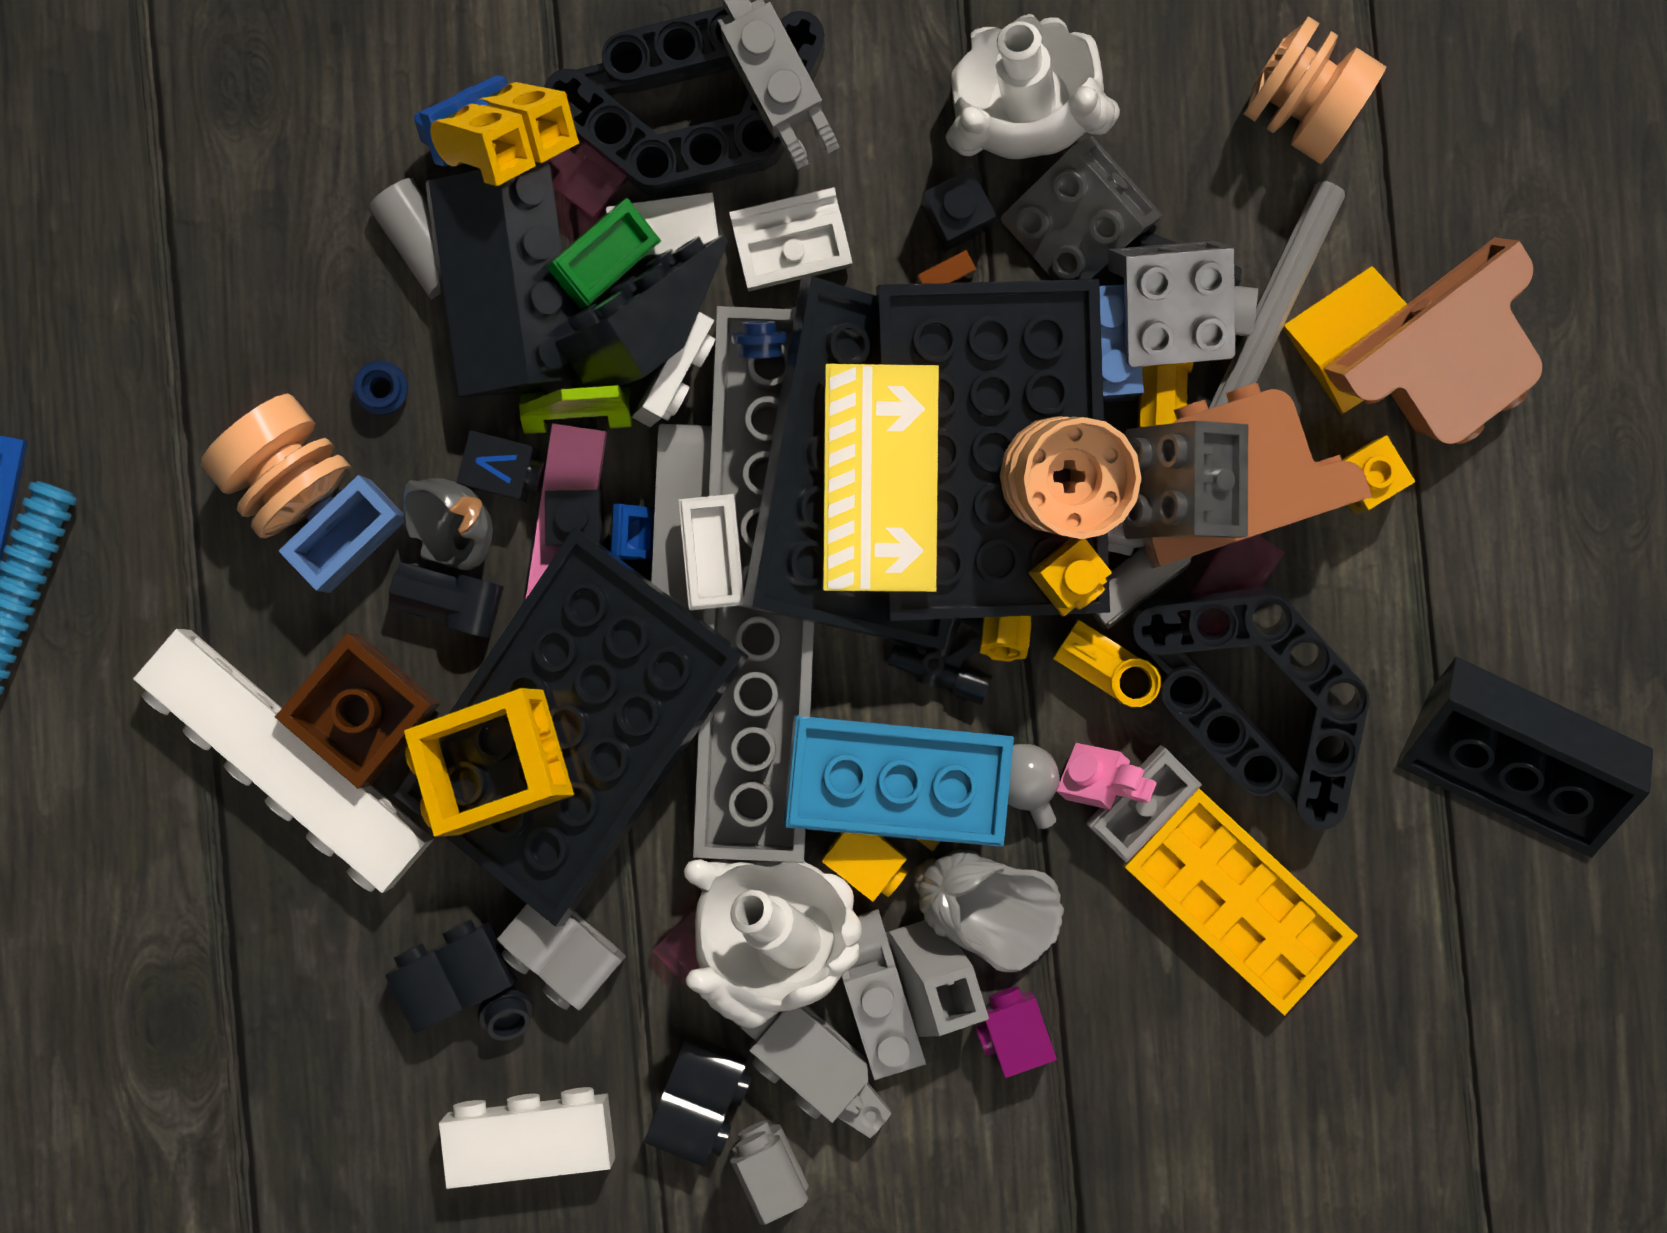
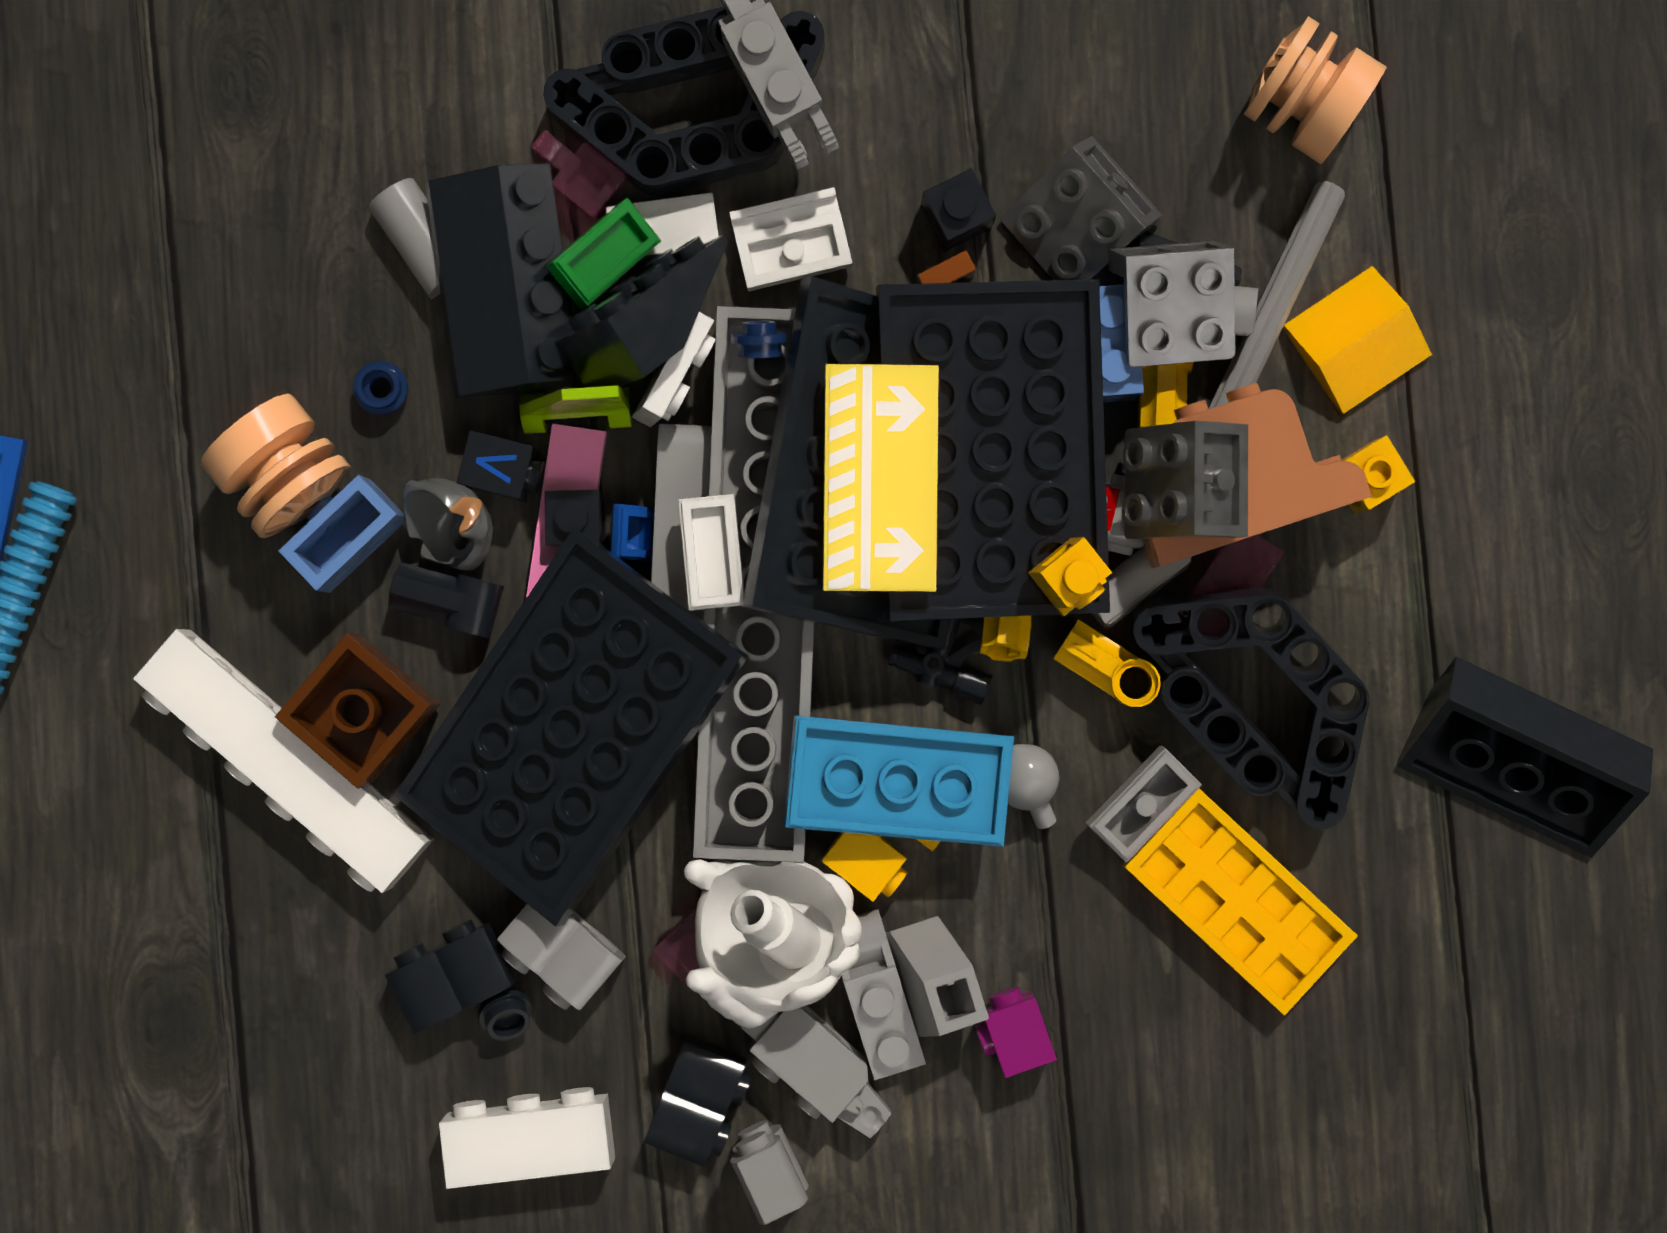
yellow window [404,688,574,837] -> none
yellow hips [414,75,579,186] -> none
light grey hair [914,849,1064,972] -> none
white piece [946,14,1120,159] -> none
light nougat wheel [1000,416,1141,539] -> none
bright pink plate [1057,743,1157,810] -> none
nougat brick [1323,237,1542,444] -> none

